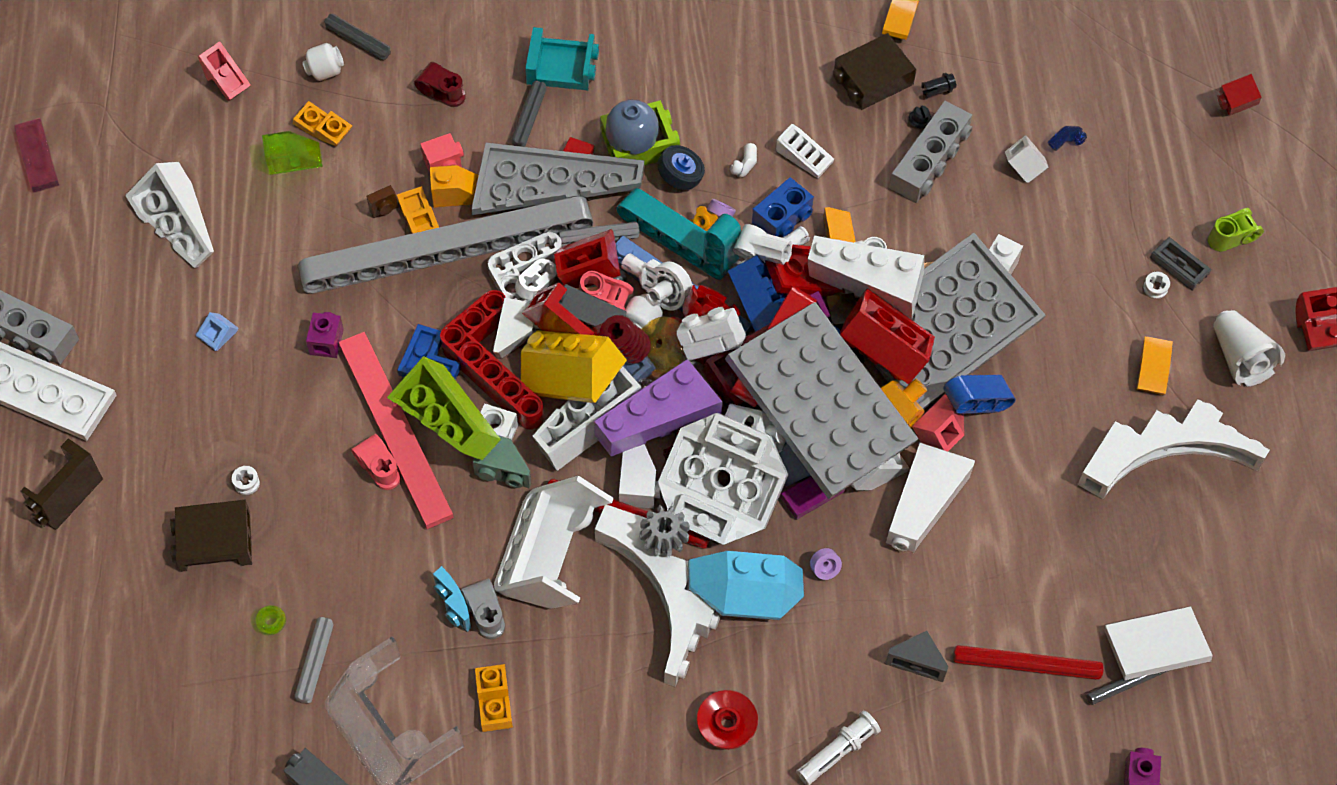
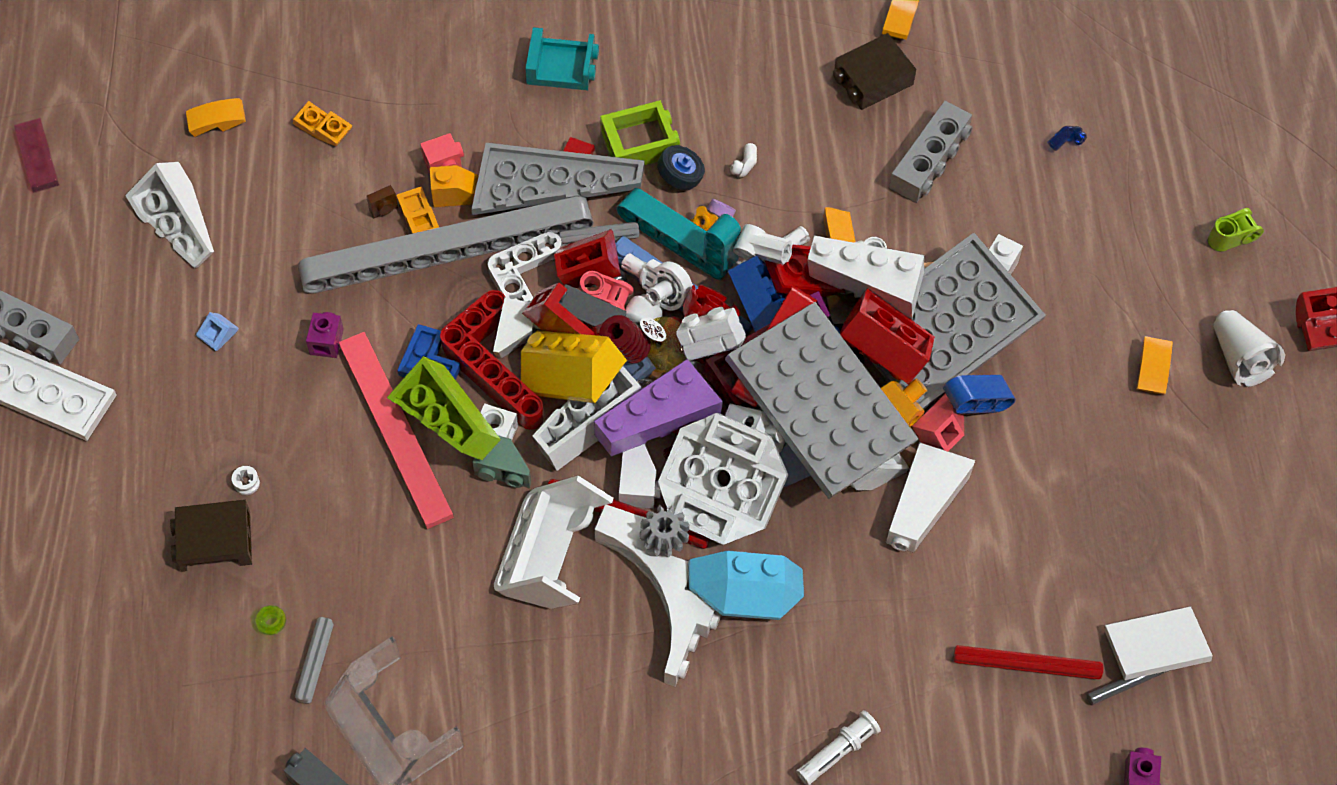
dark brown panel [20,438,103,530] -> none
coral slope [198,41,251,101] -> none
clear neon green slope [262,131,323,175] -> none
white head [303,43,344,81] -> none
dark grey axle [324,14,391,60] -> none
coral piece [351,433,401,490] -> none
dark red piece [414,62,466,107] -> none
medium azure slope [433,566,471,632] -> none
light grey piece [461,578,505,639] -> none
light orange slope [475,664,513,732] -> none
dark grey axle [511,81,546,147] -> none
white beam [515,259,557,300] -> none
sand blue cylinder [606,99,659,154] -> none
red dish [697,690,758,750] -> none
blue brick [752,177,814,237] -> none
white slope [776,124,834,179] -> none
magenta tile [781,476,845,520] -> none
lavender tile [810,548,842,580] -> none
dark grey slope [885,631,948,682] -> none
black piece [908,105,932,129] -> none
black pin [921,73,957,98] -> none
white panel [1005,135,1048,183] -> none
white arch [1078,399,1270,499] -> none
white bush [1143,272,1170,299] -> none
dark grey tile [1150,237,1212,291] -> none
red brick [1217,74,1262,116] -> none
none -> light orange slope [186,98,246,137]
none -> white sticker [640,317,666,341]

